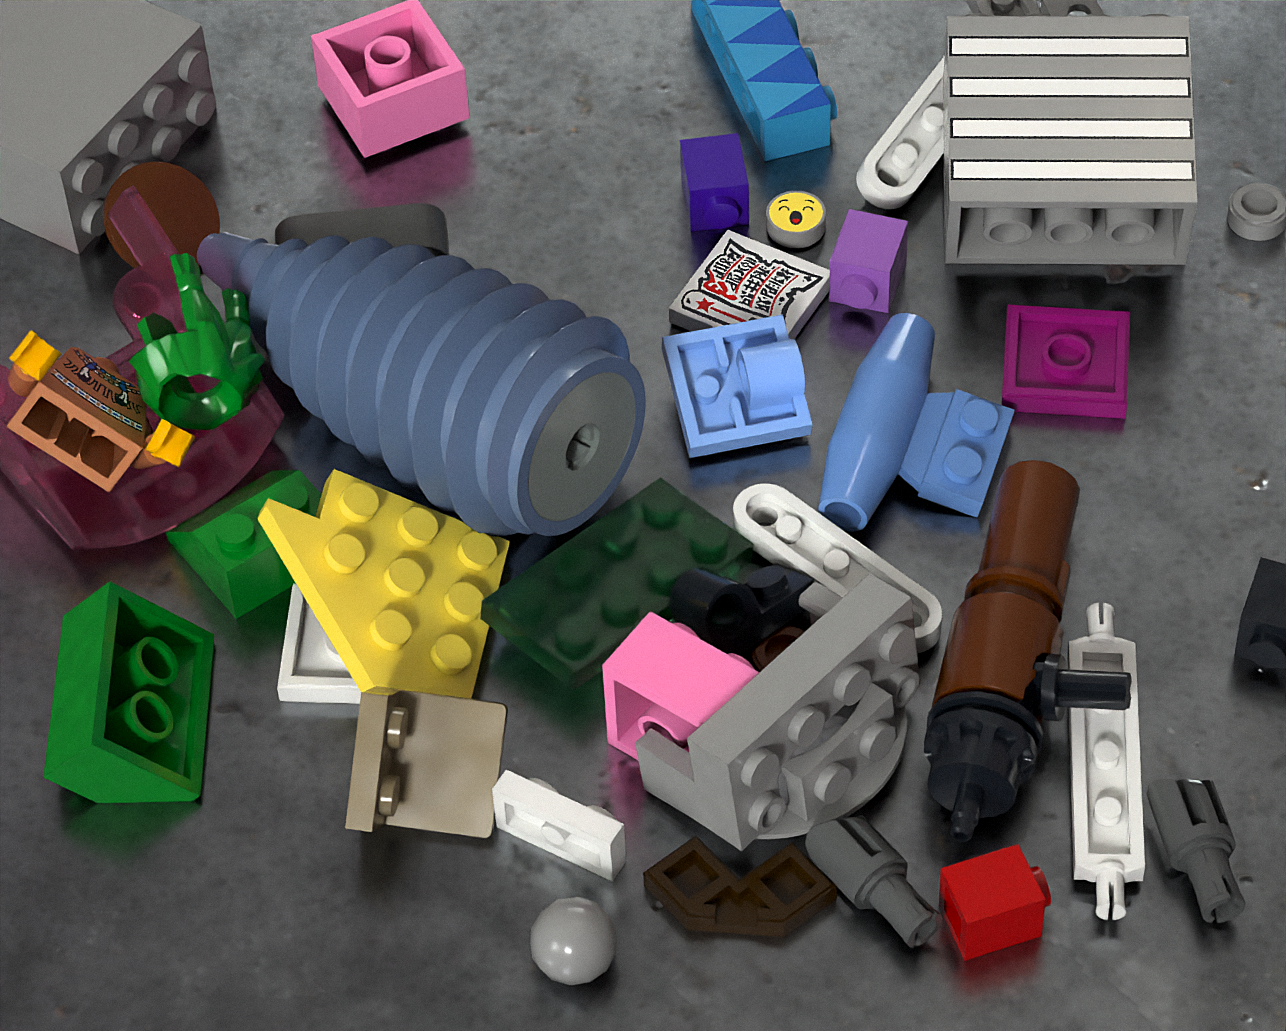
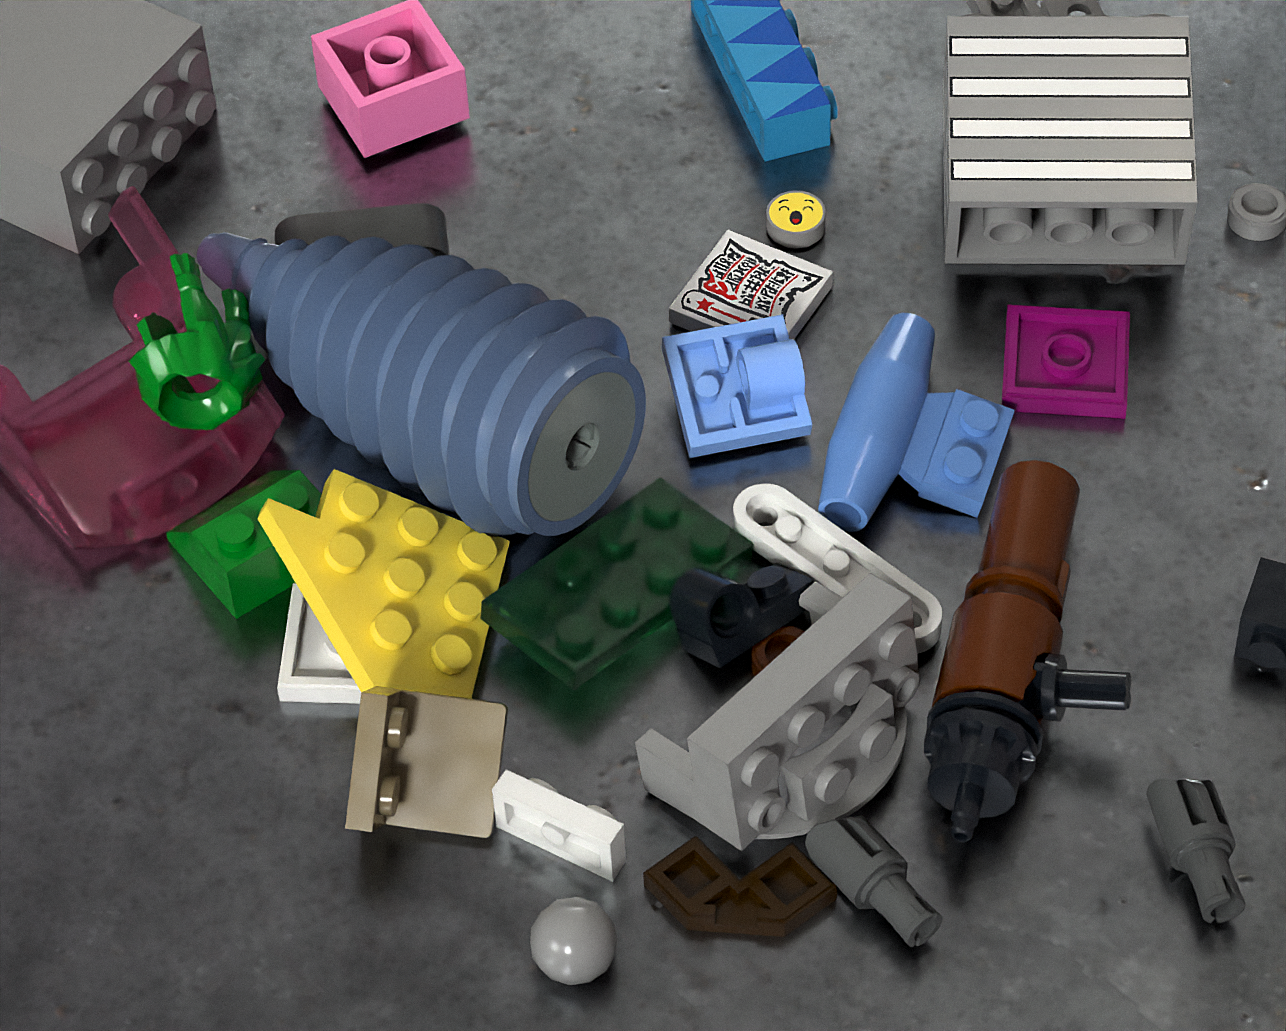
nougat torso [6,330,196,492] -> none
green slope [43,581,215,803] -> none
reddish brown piece [103,162,220,277] -> none
bright pink brick [602,611,760,760] -> none
dark purple brick [680,133,749,232] -> none
medium lavender brick [829,209,908,313] -> none
white plate [856,56,945,209] -> none
red brick [938,844,1051,961] -> none
white plate [1067,603,1145,920] -> none

